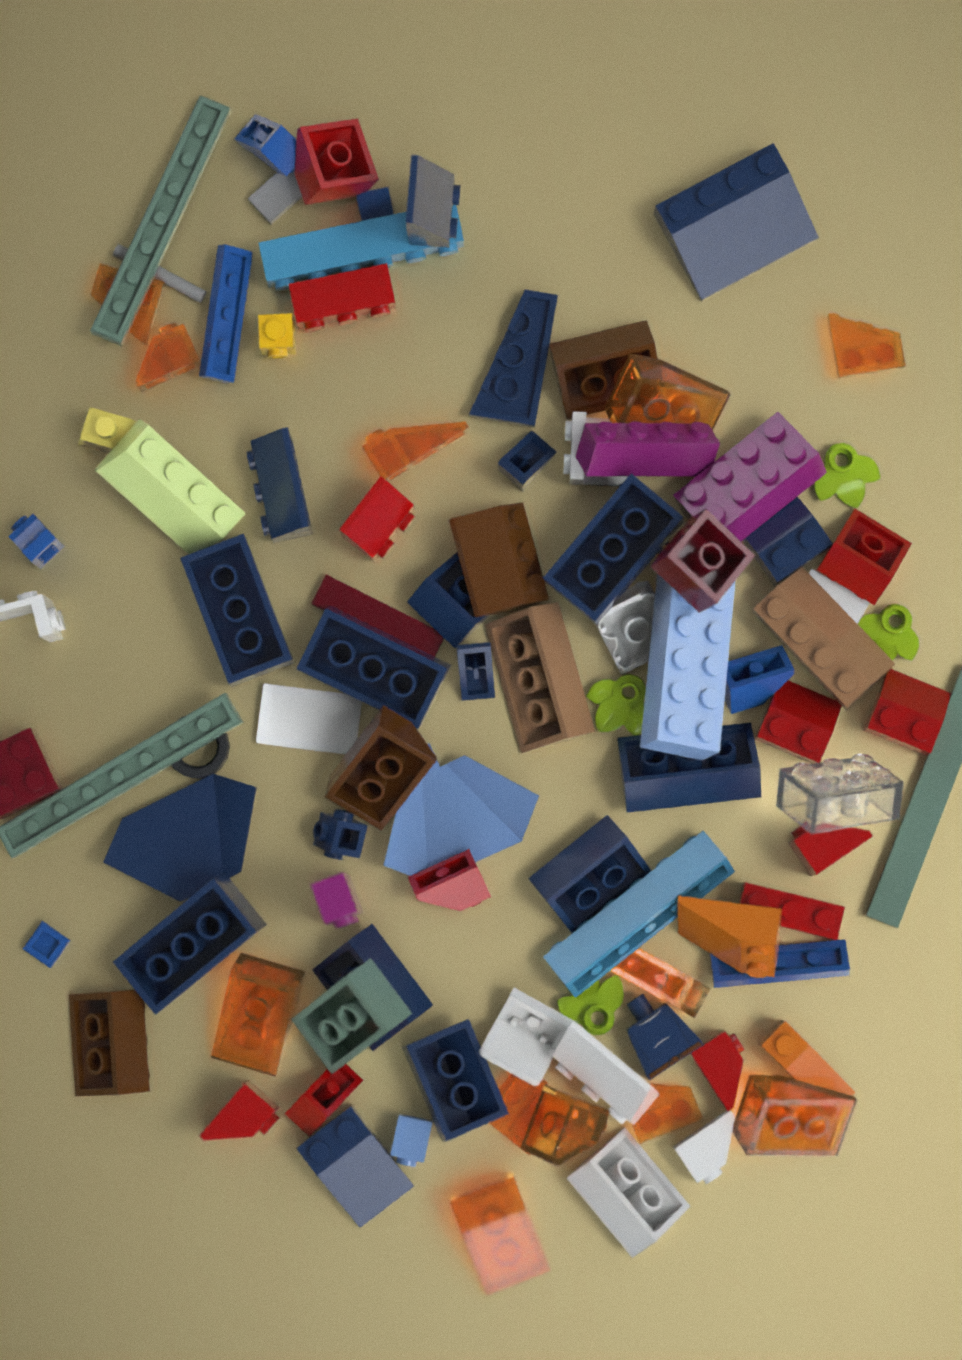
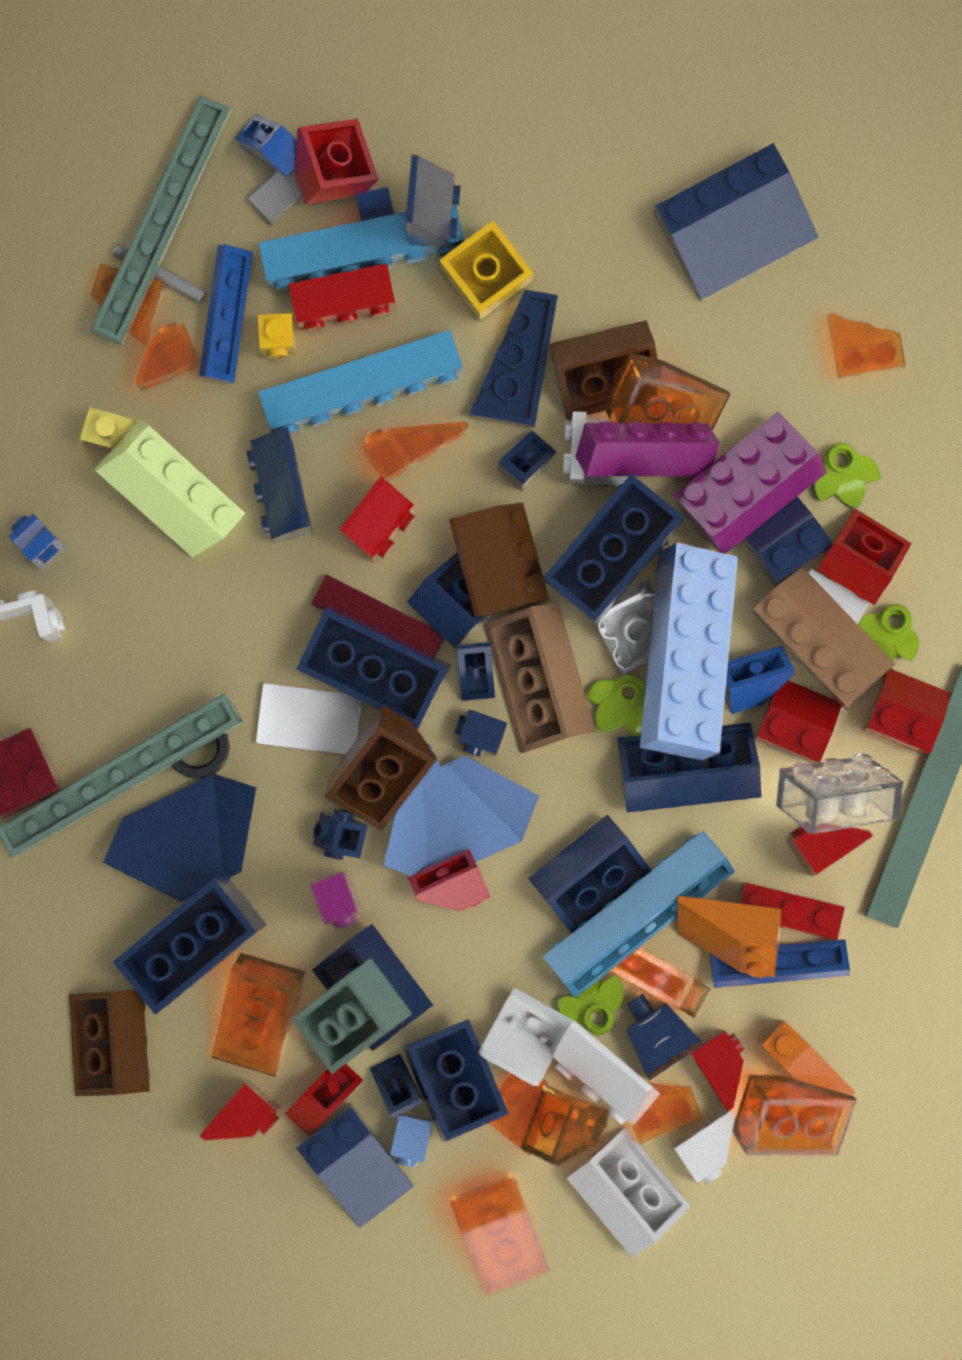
blue tile [23,921,71,968] -> none
dark blue brick [180,533,295,687] -> none
dark red brick [650,509,755,613] -> none
none -> dark azure brick [258,330,463,435]
none -> dark blue slope [370,1054,424,1118]
none -> yellow brick [439,220,534,321]
none -> dark blue brick [454,709,507,757]

